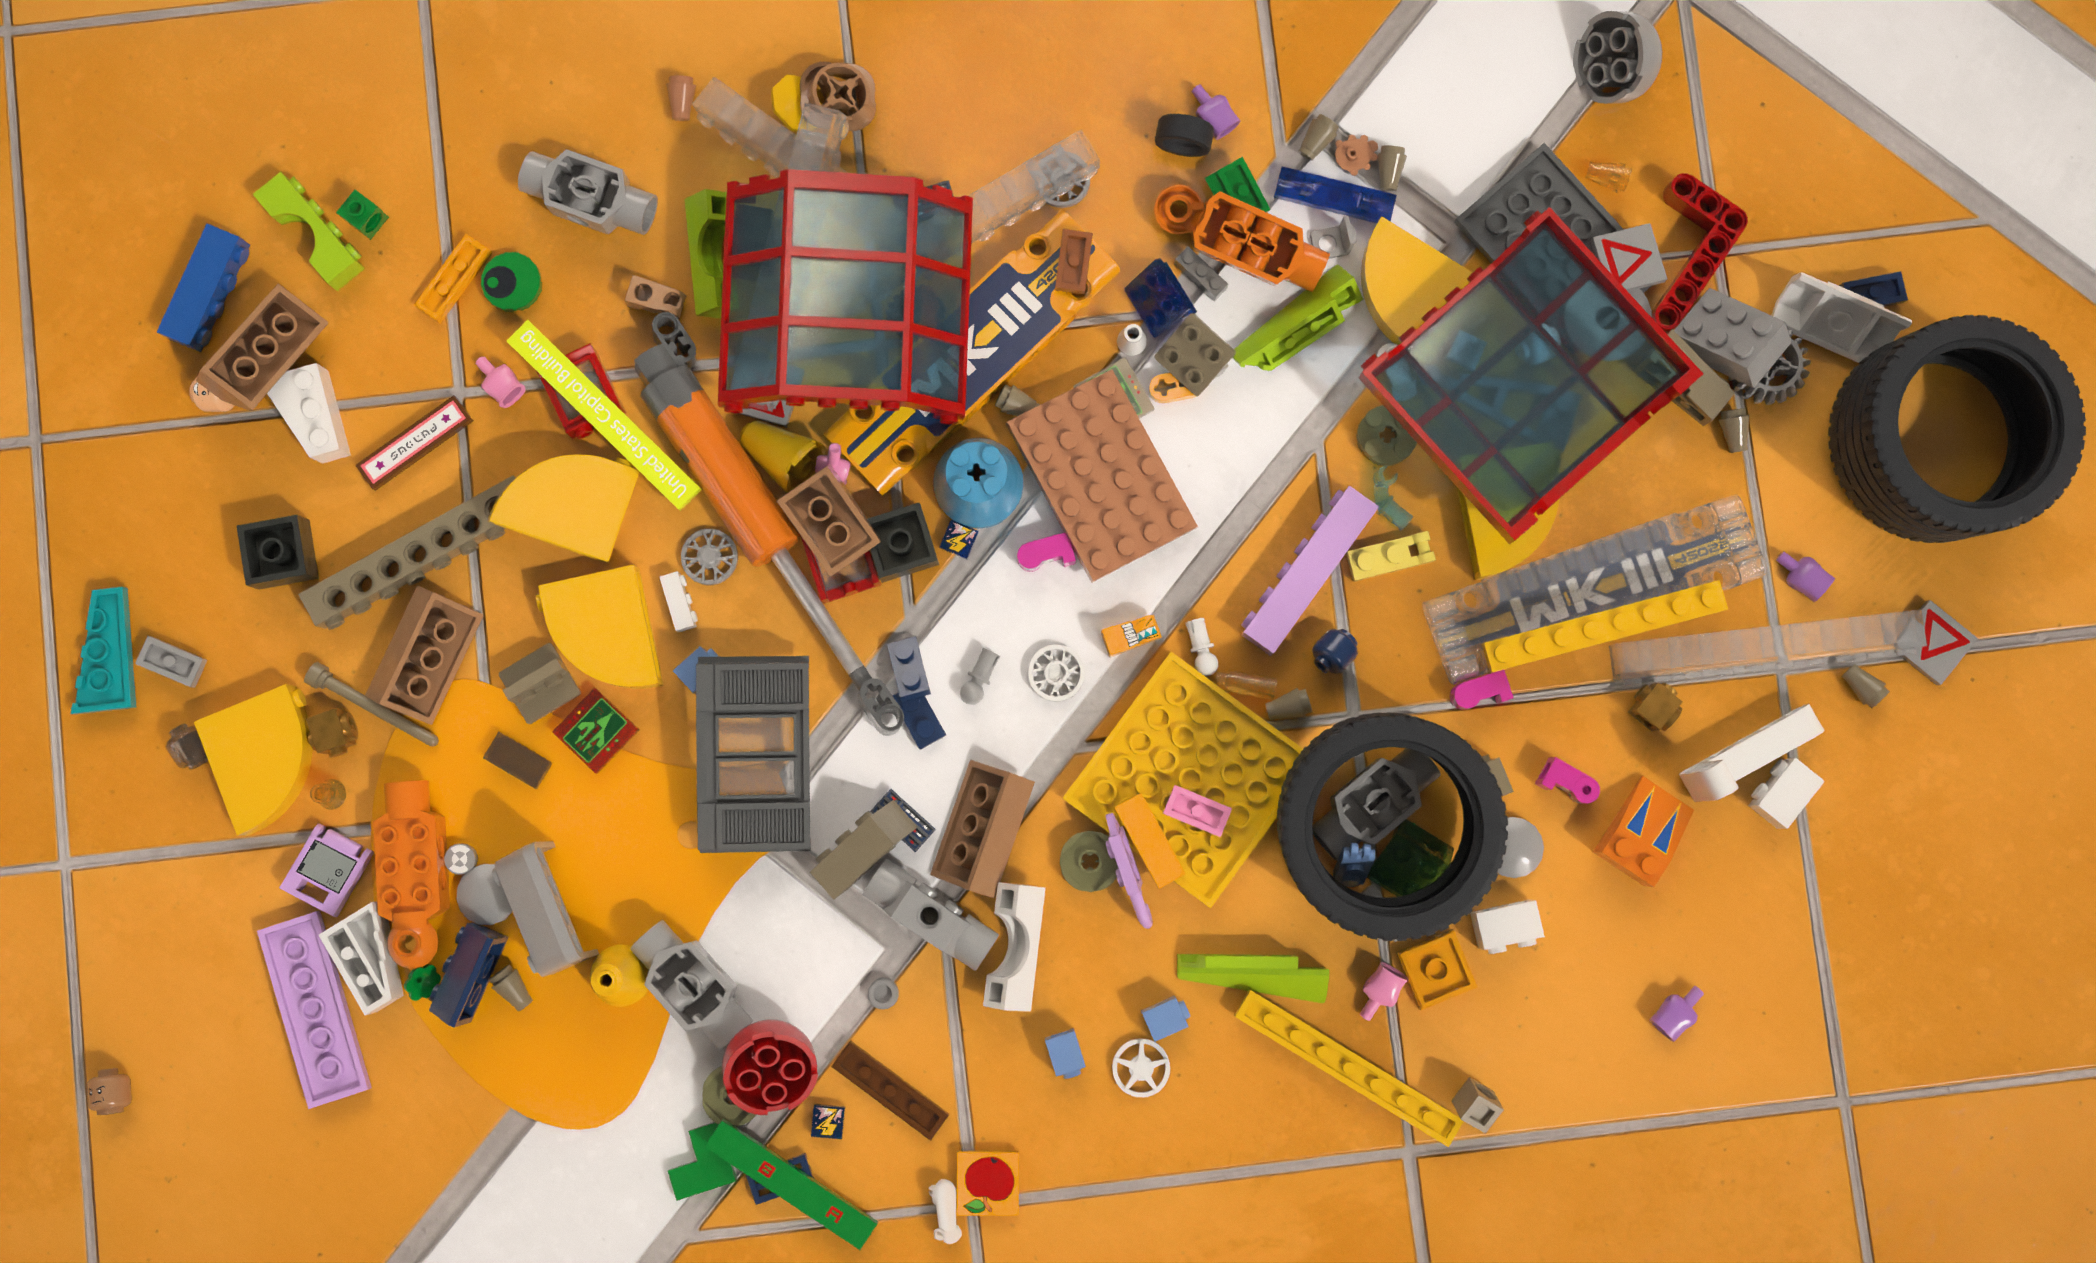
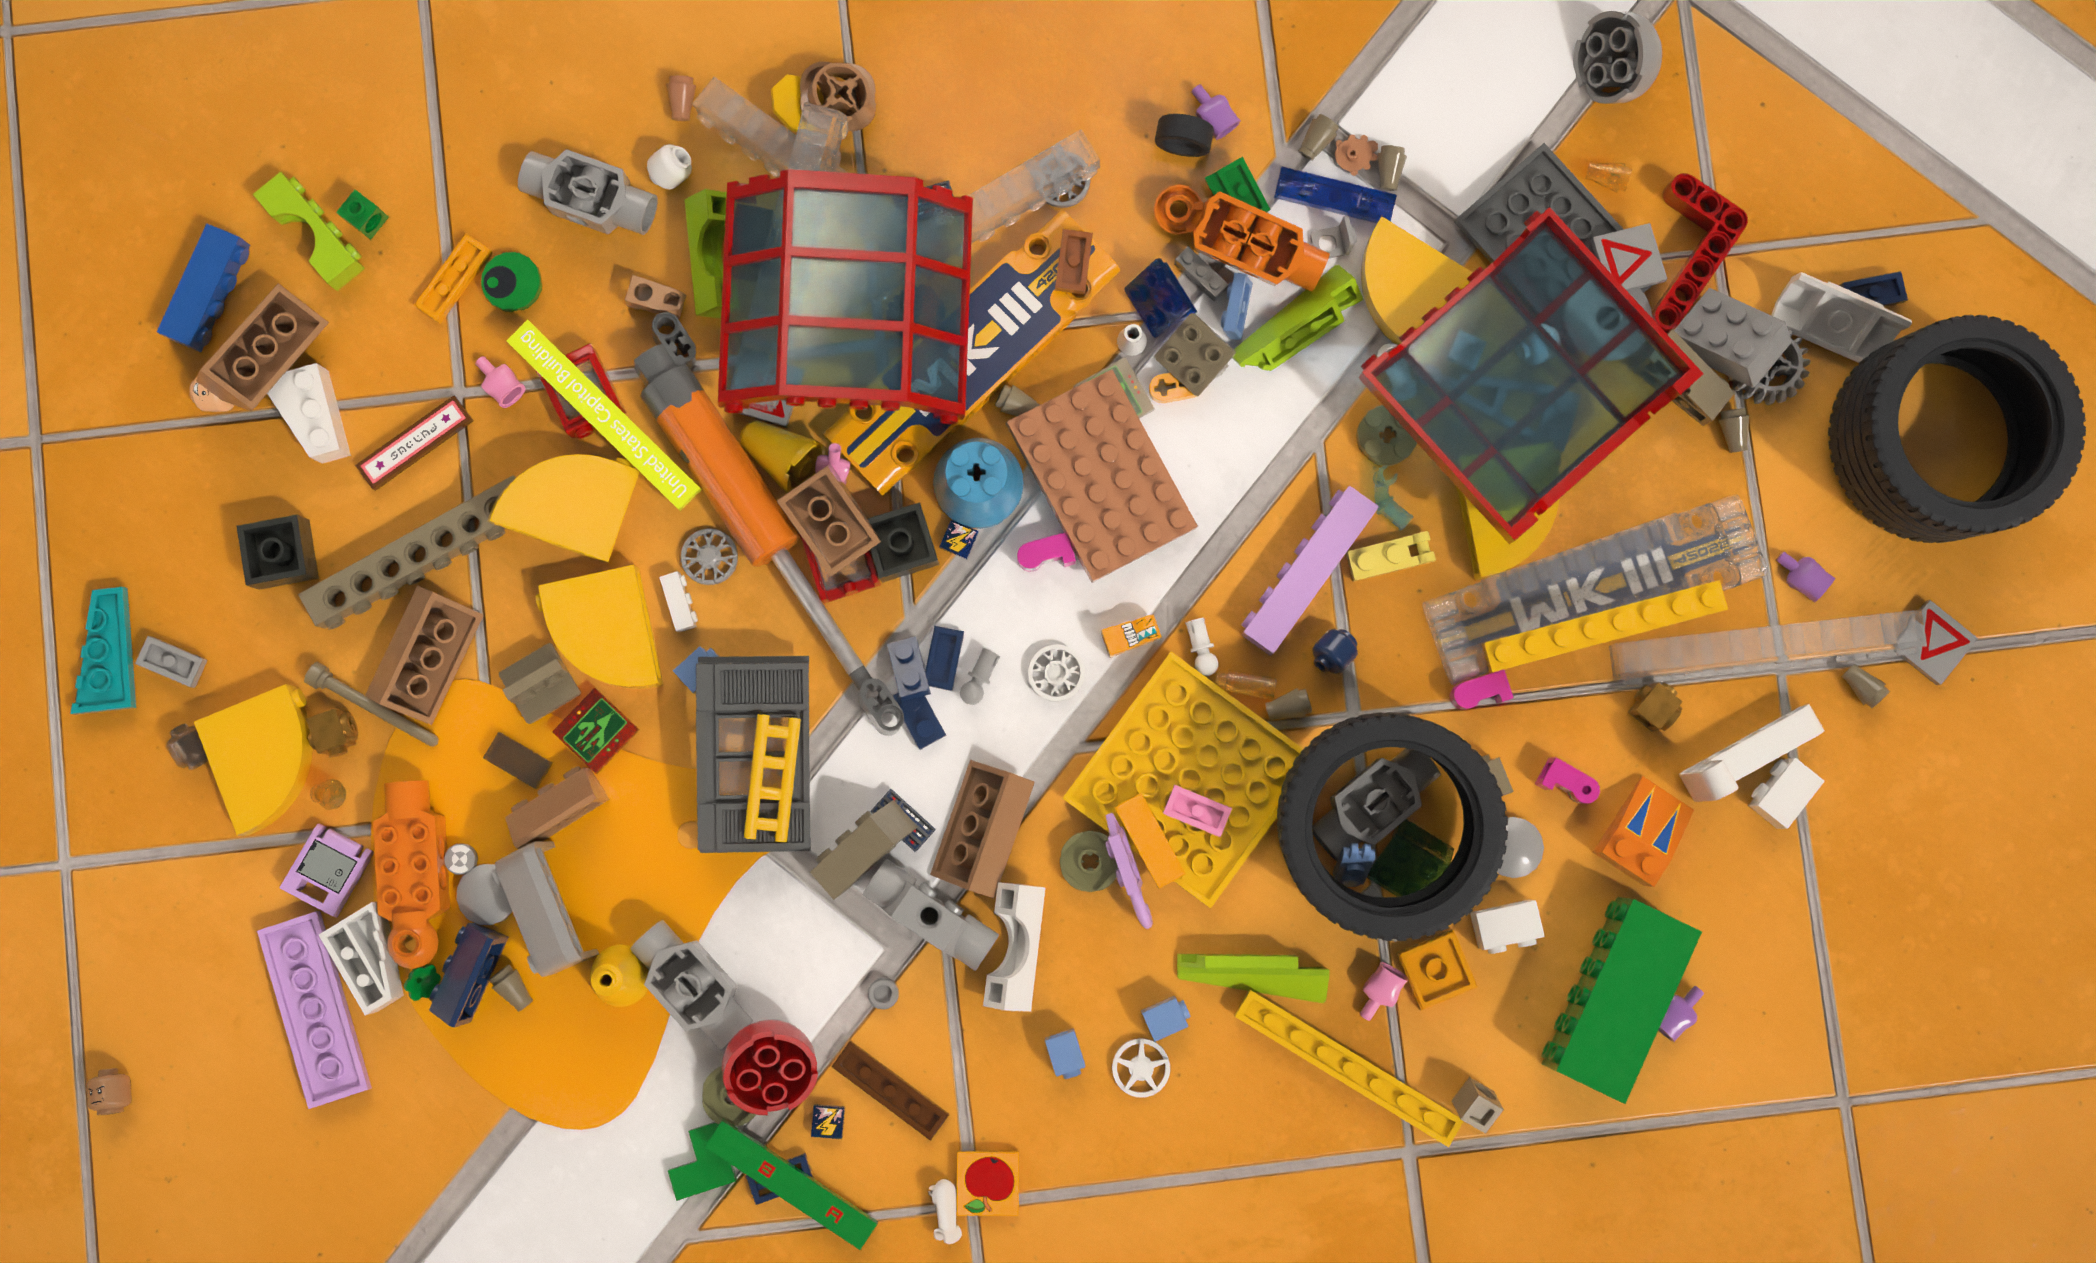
none -> medium nougat slope [505,766,609,849]
none -> white head [647,144,692,190]
none -> yellow bar [744,714,801,842]
none -> dark blue tile [925,626,965,691]
none -> medium blue plate [1221,273,1253,340]
none -> green brick [1541,897,1702,1104]

